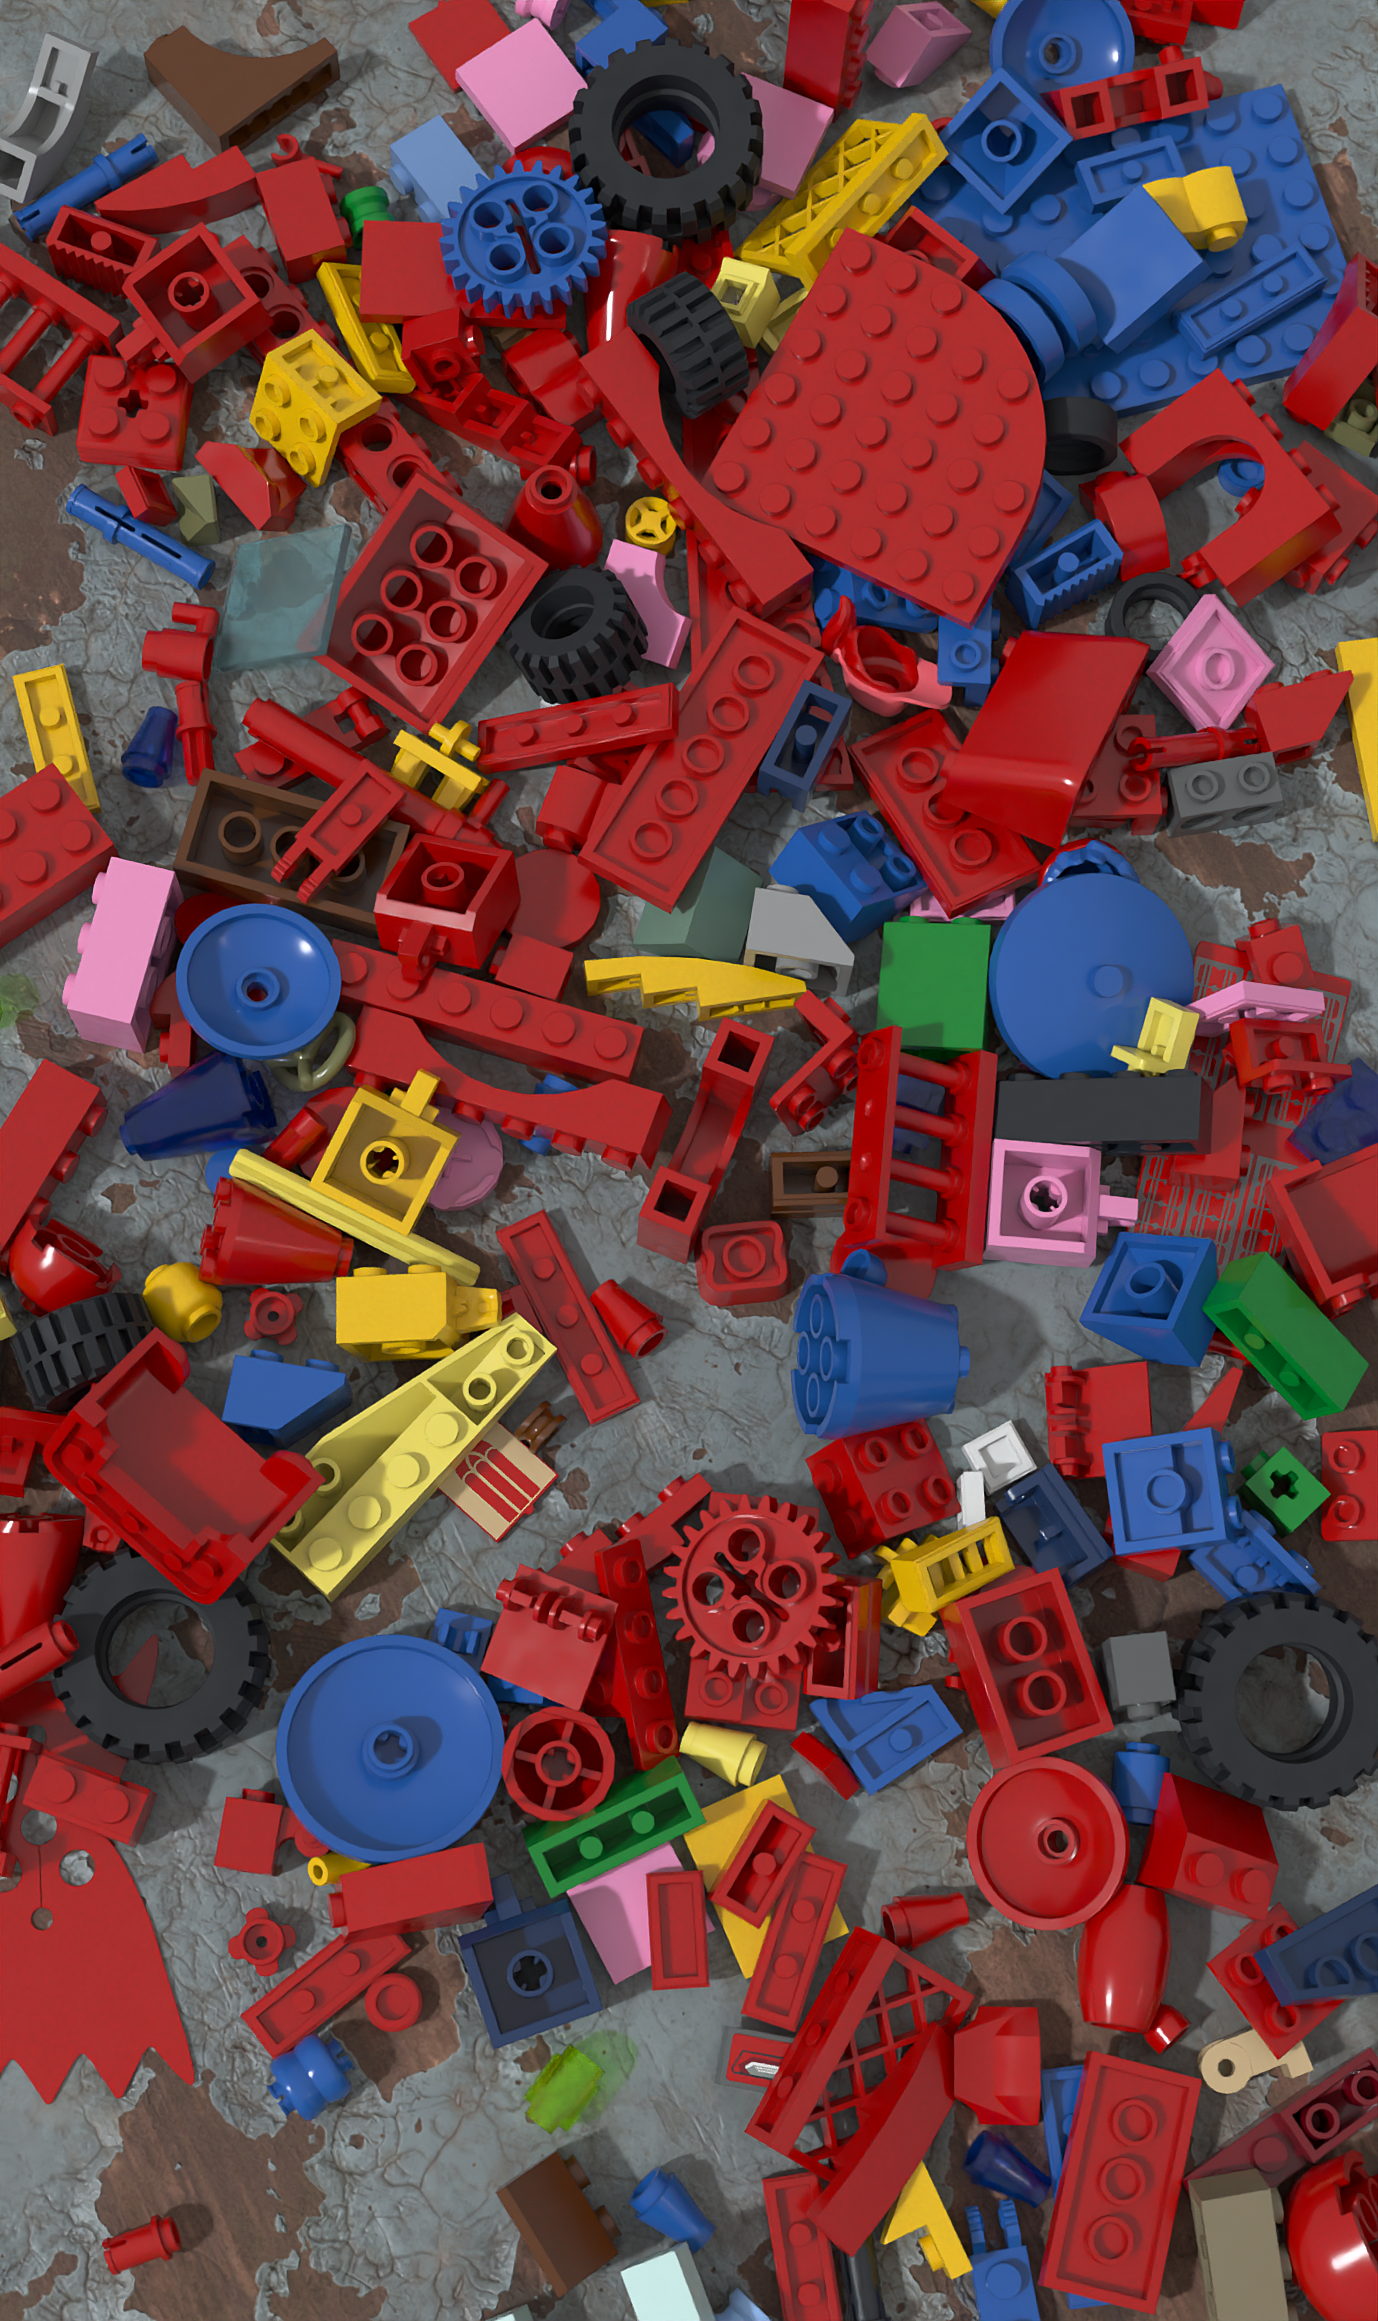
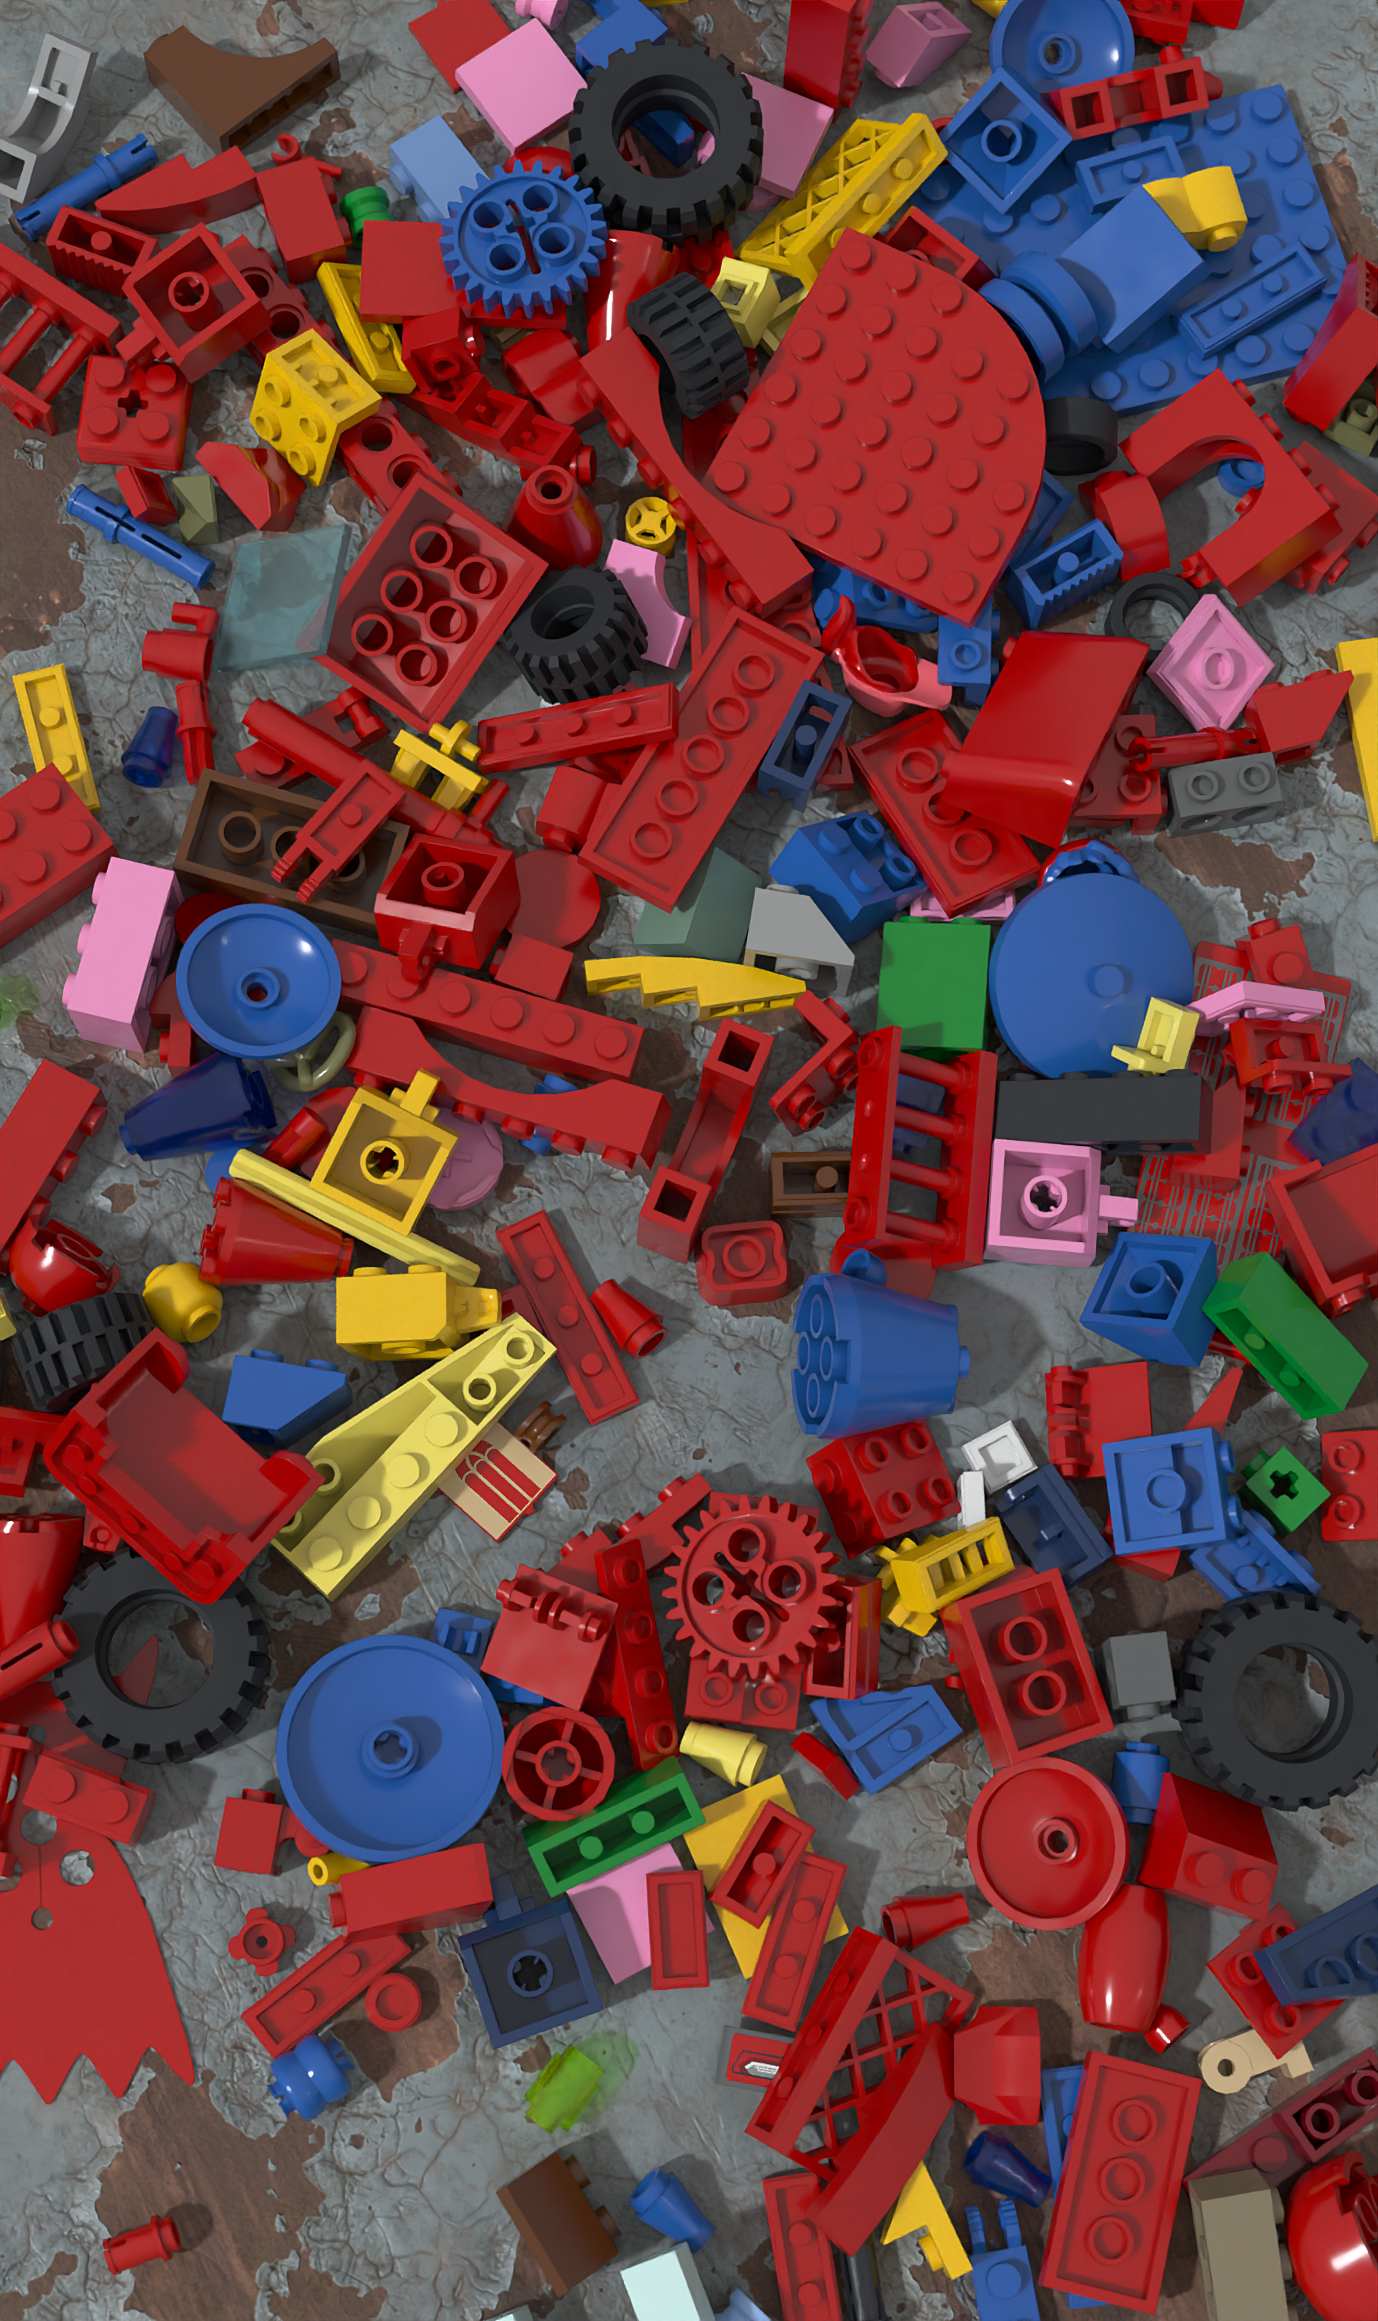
red plate [244,1288,303,1346] -> none

